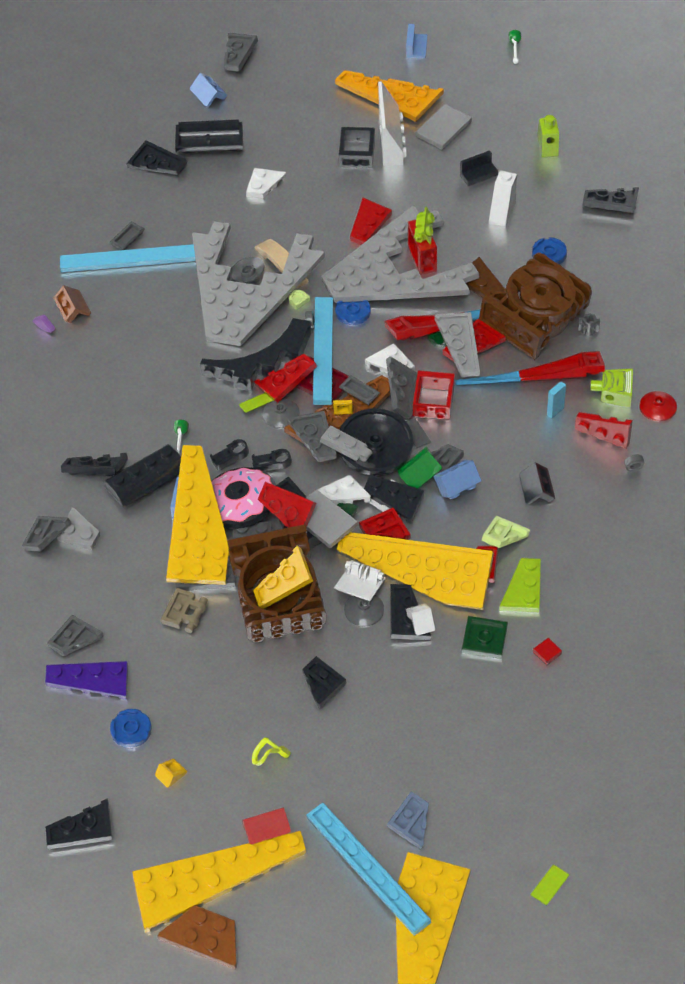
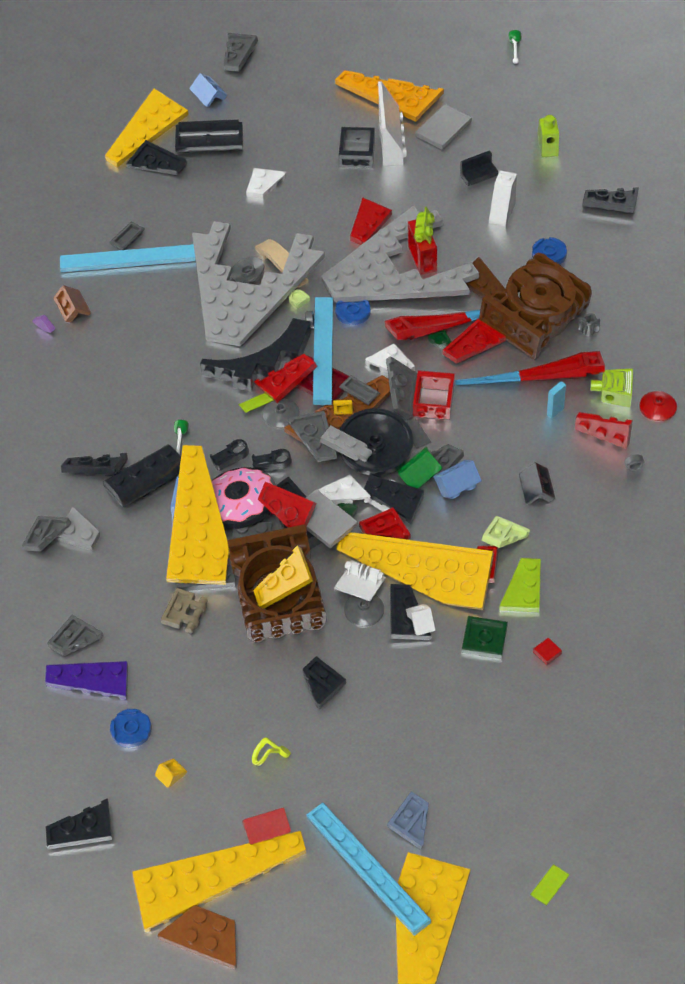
medium blue panel [406,24,427,58] -> none
light grey wing [435,312,480,377] -> none
none -> yellow wing [105,88,189,168]

